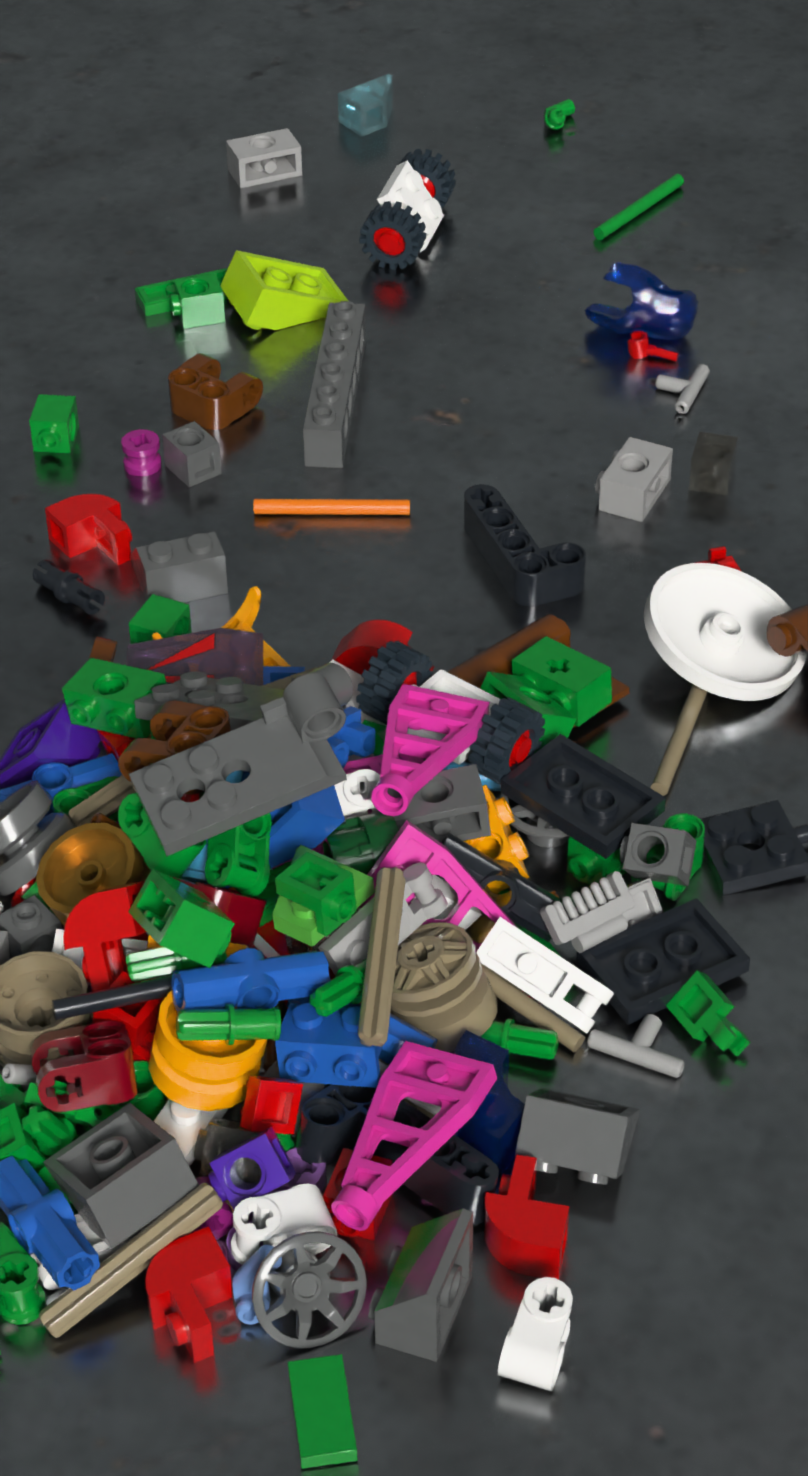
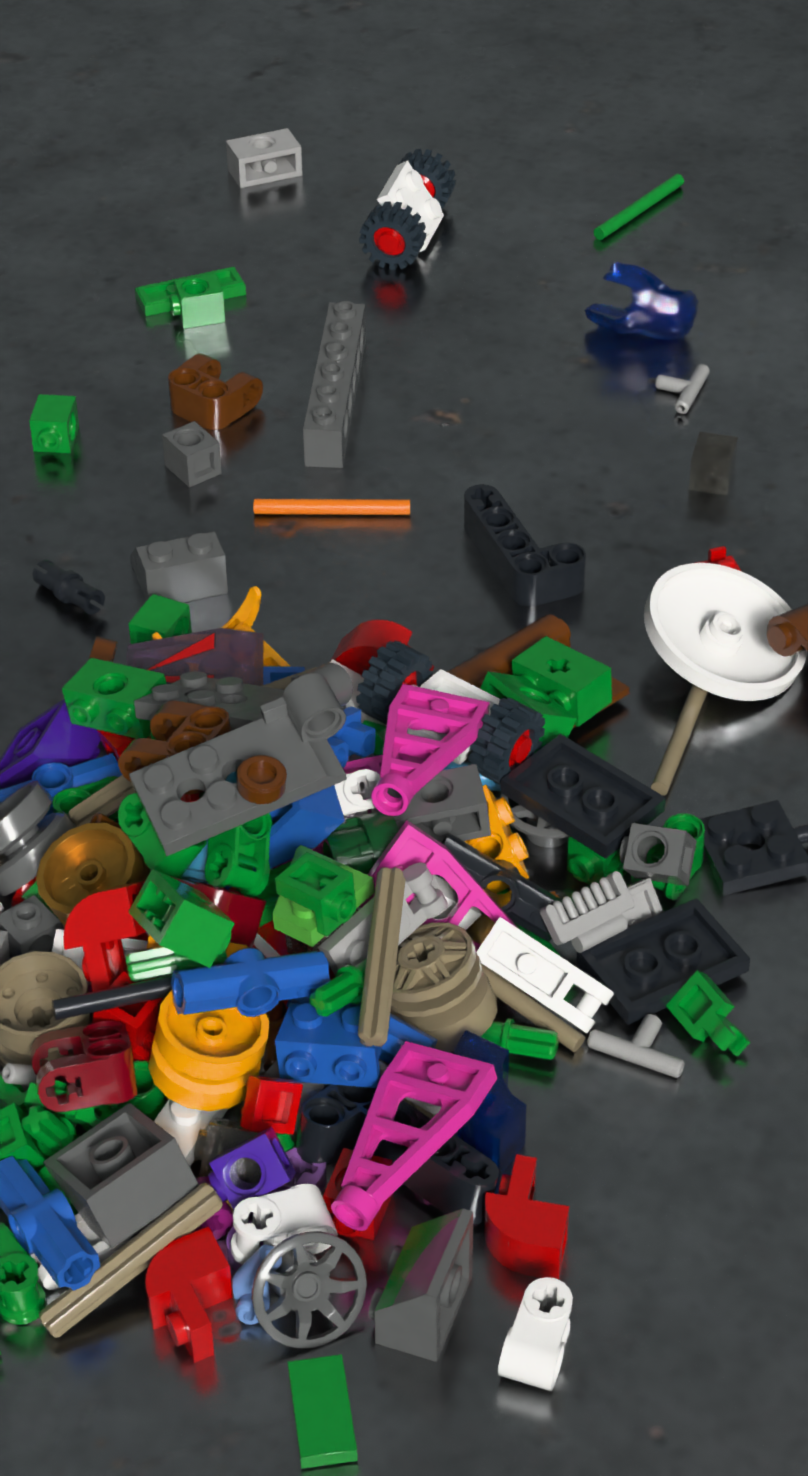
red brick [45,494,132,566] -> none
magenta wheel [121,429,162,477] -> none
green axle [176,1004,281,1045] -> none
lime slope [221,250,348,330] -> none
clear light blue slope [338,74,393,137] -> none
dark grey slope [515,1088,640,1185] -> none
green arm [543,99,575,131] -> none
light grey brick [595,437,673,522] -> none
red hand [627,331,679,362] -> none
none -> reddish brown tile [237,755,287,804]

